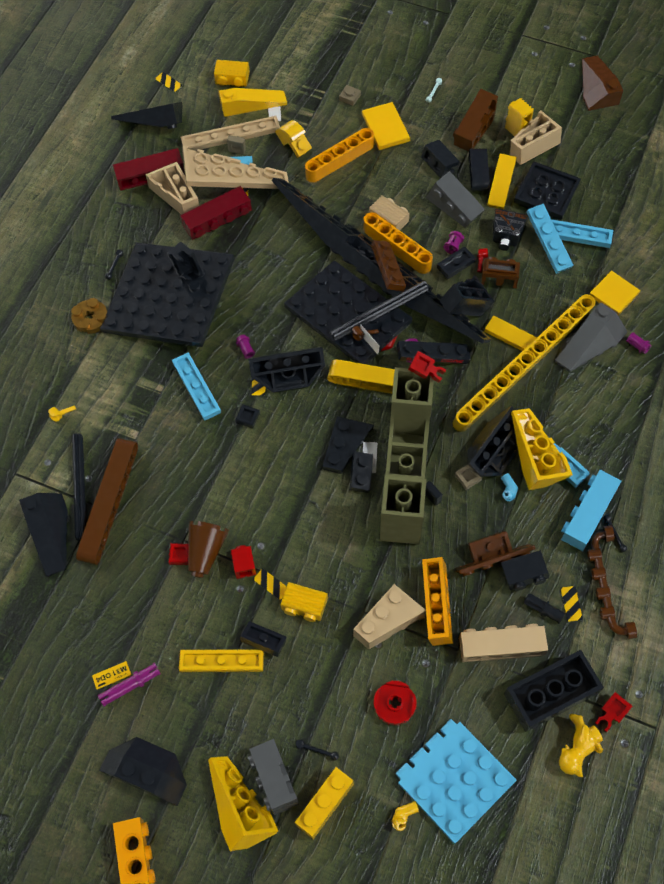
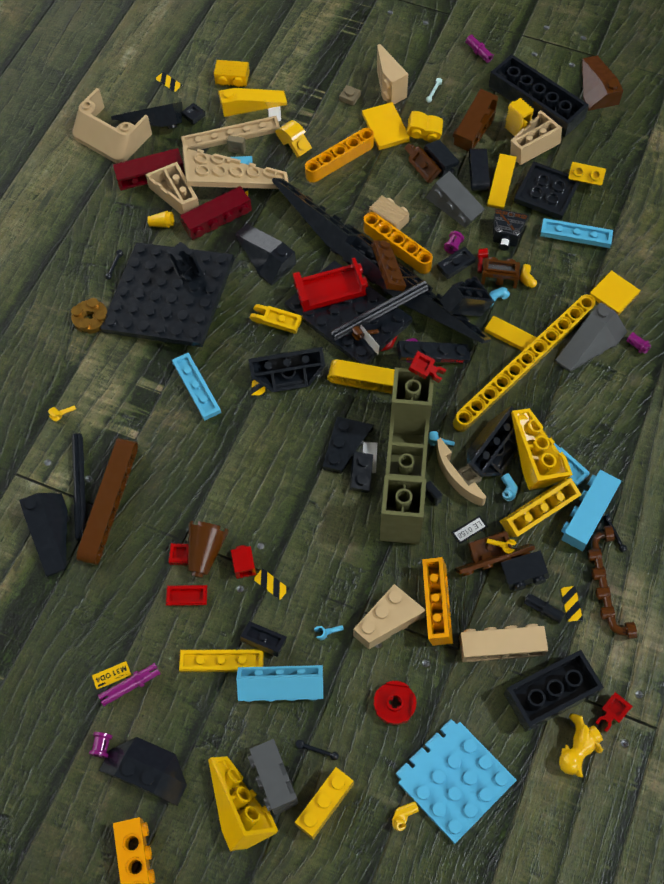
black tile [235,404,260,428] -> none
magenta pin [236,335,255,359] -> none
yellow brick [281,582,328,622] -> none
medium azure plate [526,203,573,274] -> none
none -> tan windscreen [73,88,152,164]
none -> magenta bush [89,732,113,758]
none -> yellow cone [148,211,174,228]
none -> red tile [166,585,208,606]
none -> black plate [182,103,205,125]
none -> black wedge [235,224,296,286]
none -> medium azure brick [236,665,323,702]
none -> yellow hinge [249,304,302,334]
none -> red panel [293,258,368,312]
none -> medium azure hand [314,625,344,640]
none -> tan slope [377,44,408,104]
none -> reddish brown hinge [404,143,442,183]
none -> yellow brick [407,111,443,143]
none -> medium azure hand [428,431,455,446]
none -> tan slope [436,437,486,507]
none -> sticker [451,515,488,544]
none -> magenta pin [465,34,494,63]
none -> yellow hand [487,538,517,554]
none -> black brick [489,54,589,137]
none -> medium azure arm [490,287,510,307]
none -> yellow brick [500,478,582,538]
none -> yellow arm [520,264,537,288]
none -> yellow bracket [568,162,606,186]

